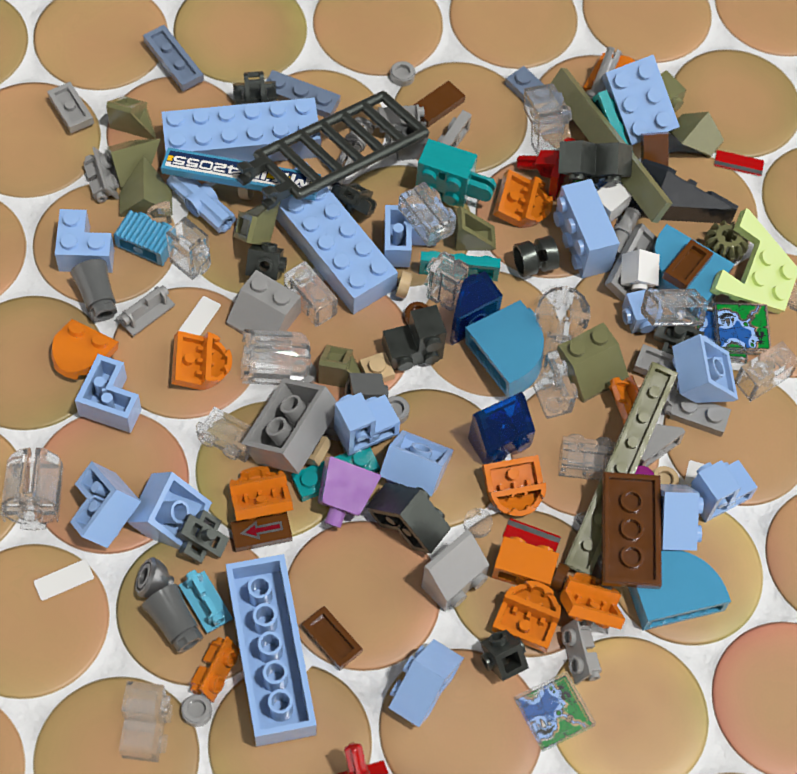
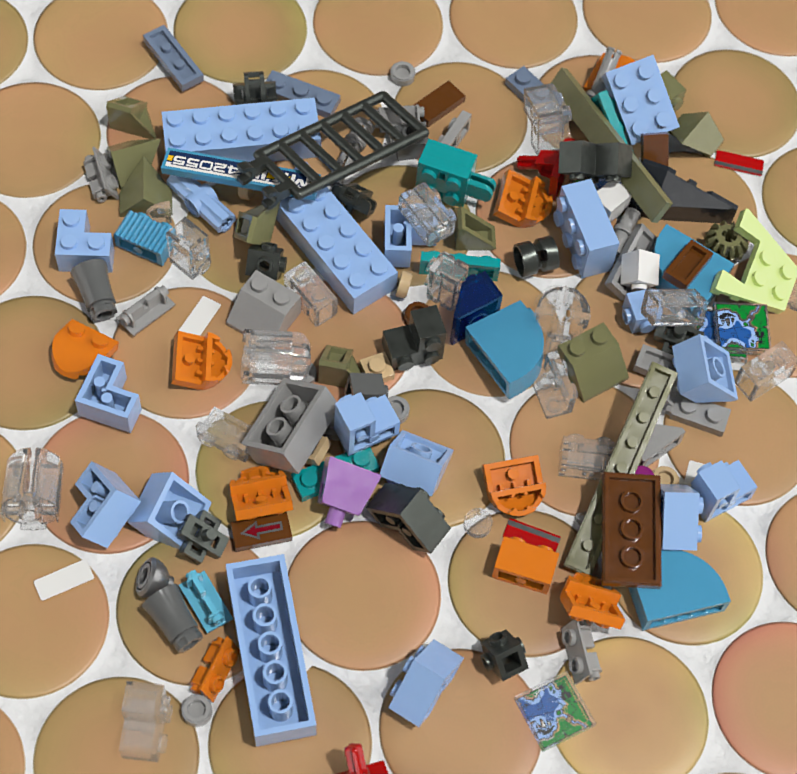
light grey plate [47,82,94,133] -> none
reddish brown tile [302,606,363,671] -> none
light grey slope [421,529,489,611] -> none
clear blue slope [468,392,535,464] -> none
orange slope [491,580,561,653] -> none
reddish brown tile [550,562,570,593] -> none
orange hinge [609,375,639,424] -> none

